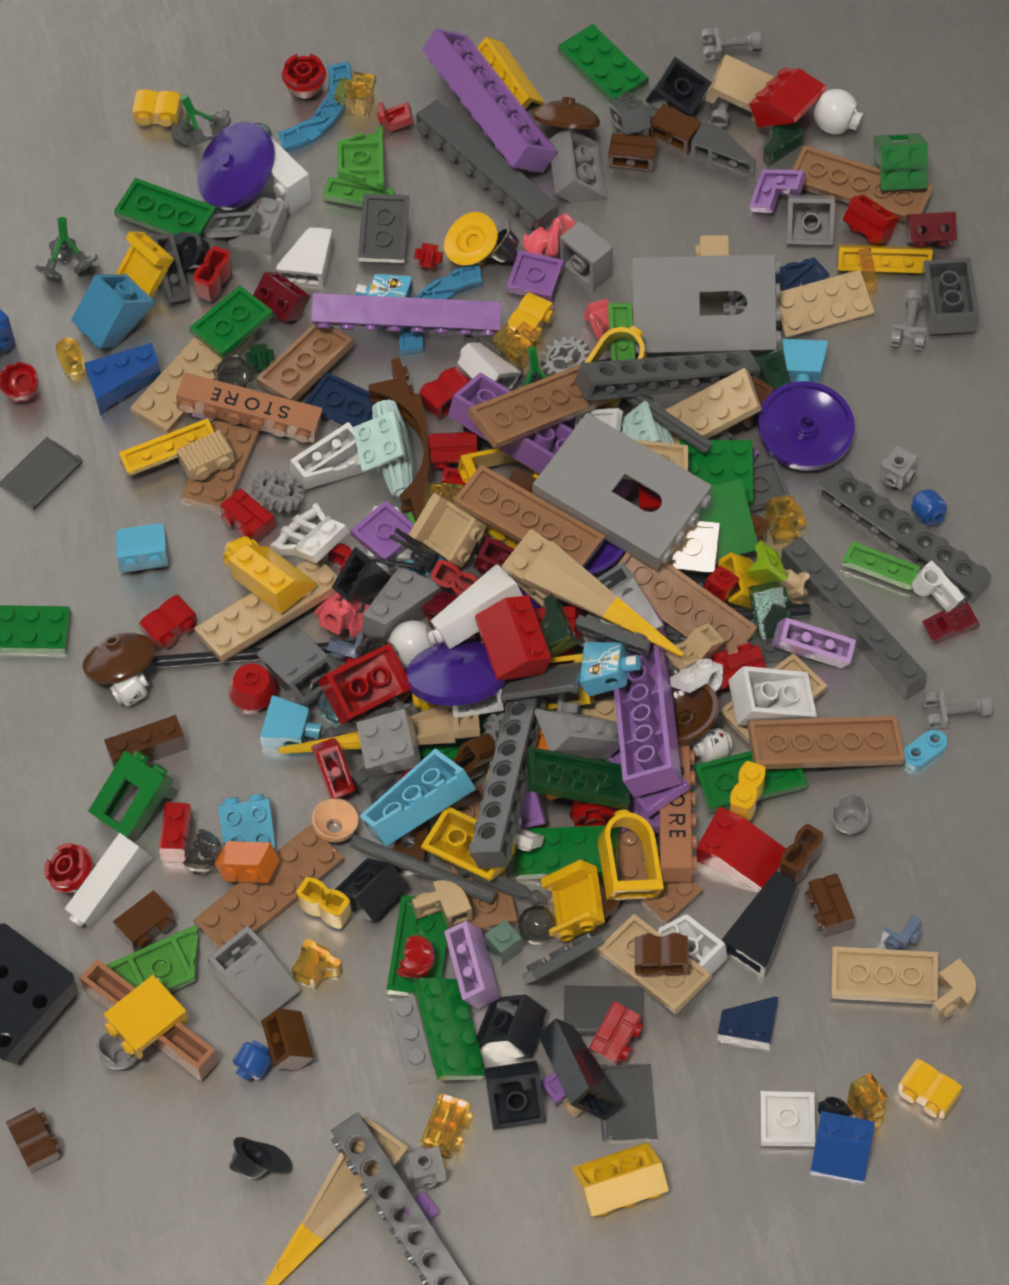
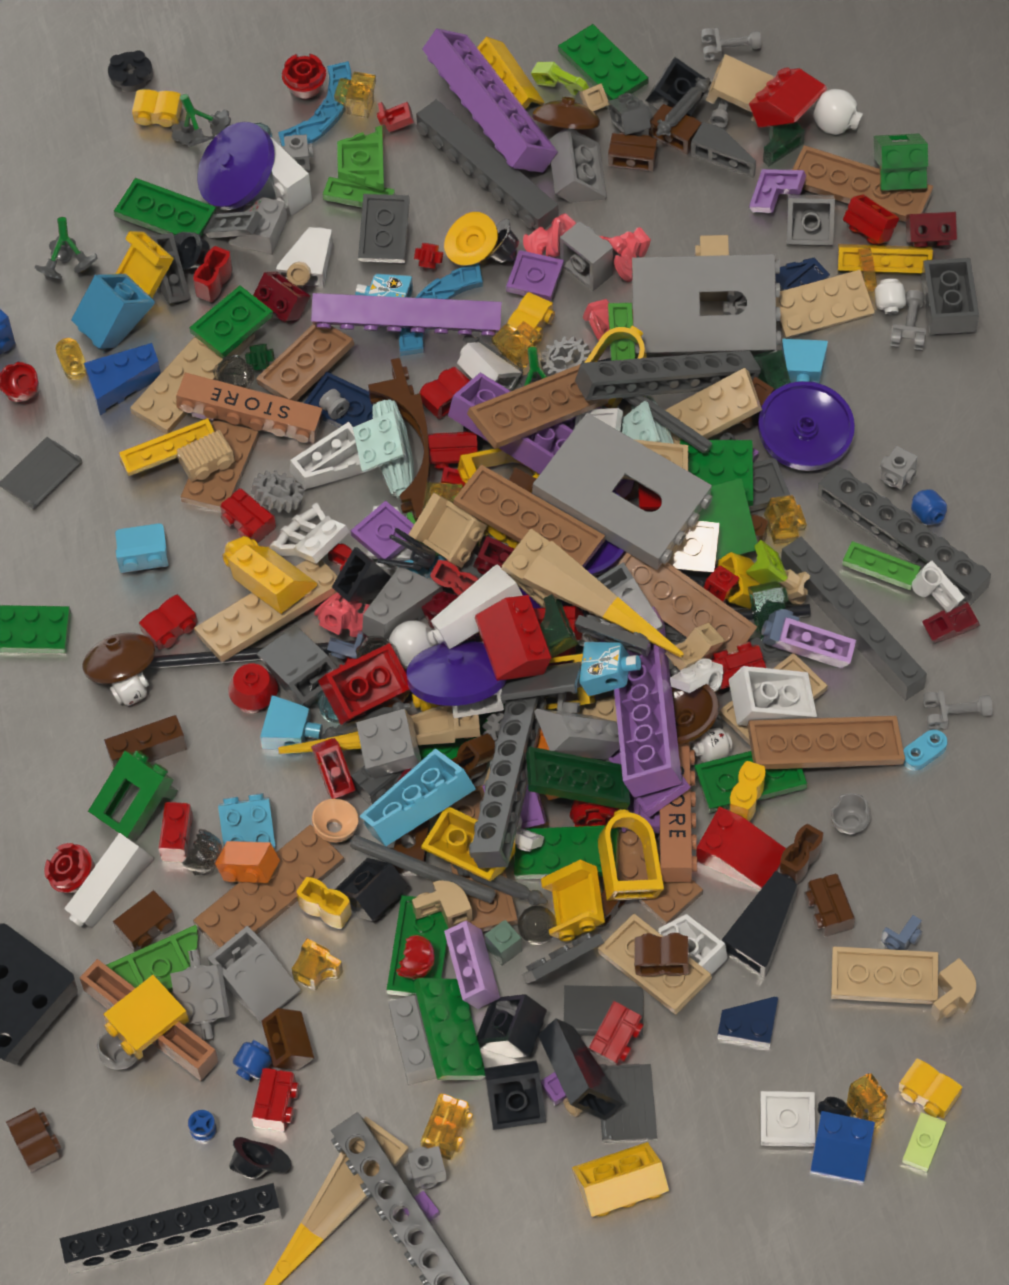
none -> black brick [60,1183,282,1275]
none -> black plate [108,50,153,92]
none -> light grey plate [170,949,230,1040]
none -> blue wheel [188,1110,217,1143]
none -> red brick [252,1068,299,1132]
none -> light grey brick [281,134,314,171]
none -> tan tile [287,262,311,286]
none -> light grey wheel [319,389,349,419]
none -> lime piece [531,62,589,96]
none -> tan plate [579,83,608,111]
none -> coral animal [599,227,651,282]
none -> dark grey wheel [656,77,710,136]
none -> sand blue bracket [761,609,799,646]
none -> white head [875,279,906,315]
none -> yellowish green plate [902,1112,946,1172]

